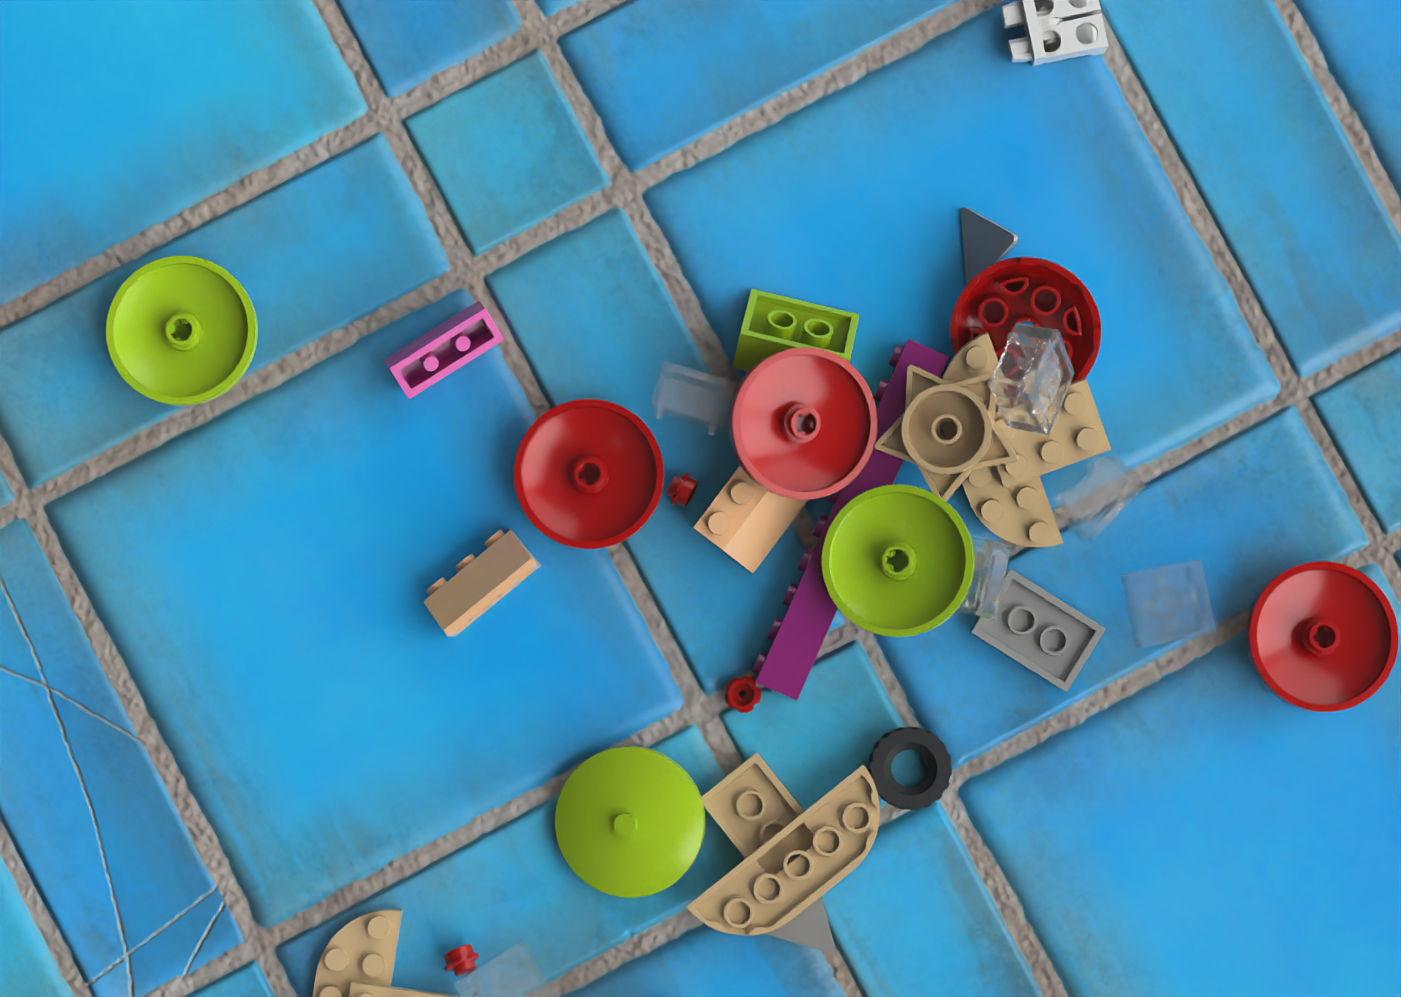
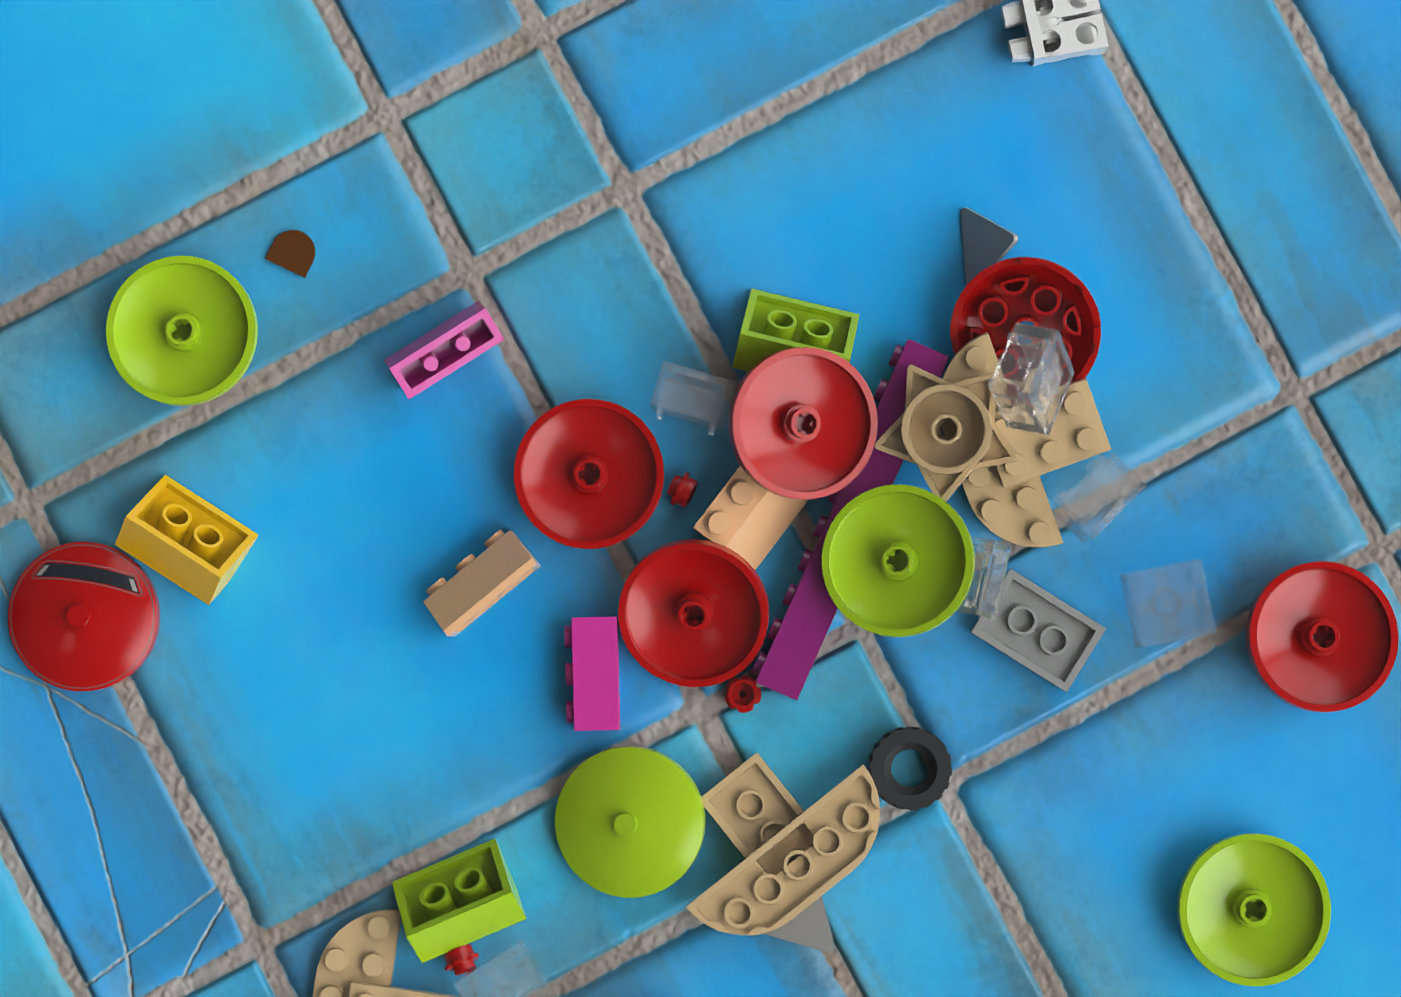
none -> red dish [8,542,160,691]
none -> yellow slope [115,475,258,605]
none -> reddish brown piece [265,230,316,278]
none -> lime slope [392,839,527,963]
none -> dark pink brick [565,616,621,731]
none -> red dish [618,539,769,687]
none -> lime dish [1177,833,1331,987]

